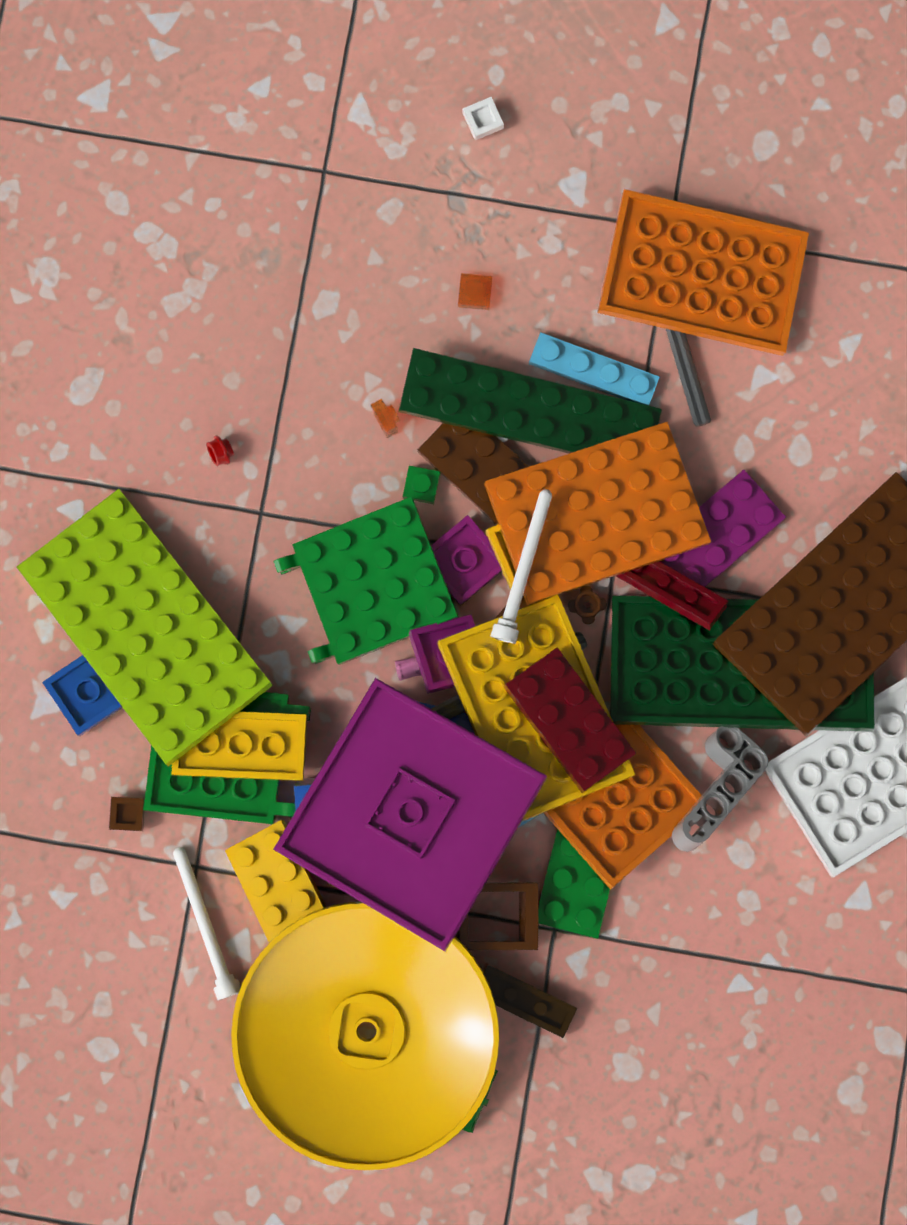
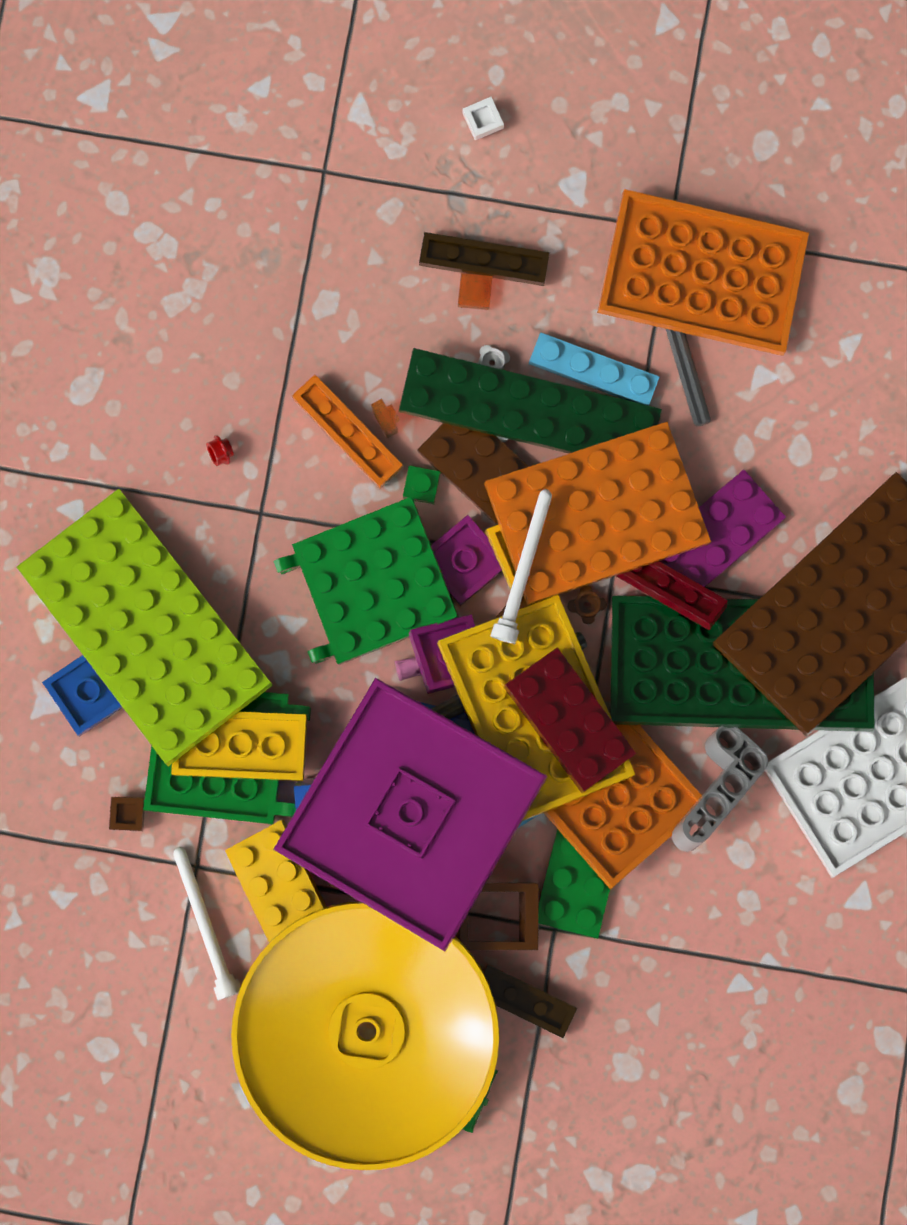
none -> orange plate [292,374,403,489]
none -> dark brown plate [419,232,550,286]
none -> white plate [477,345,510,370]

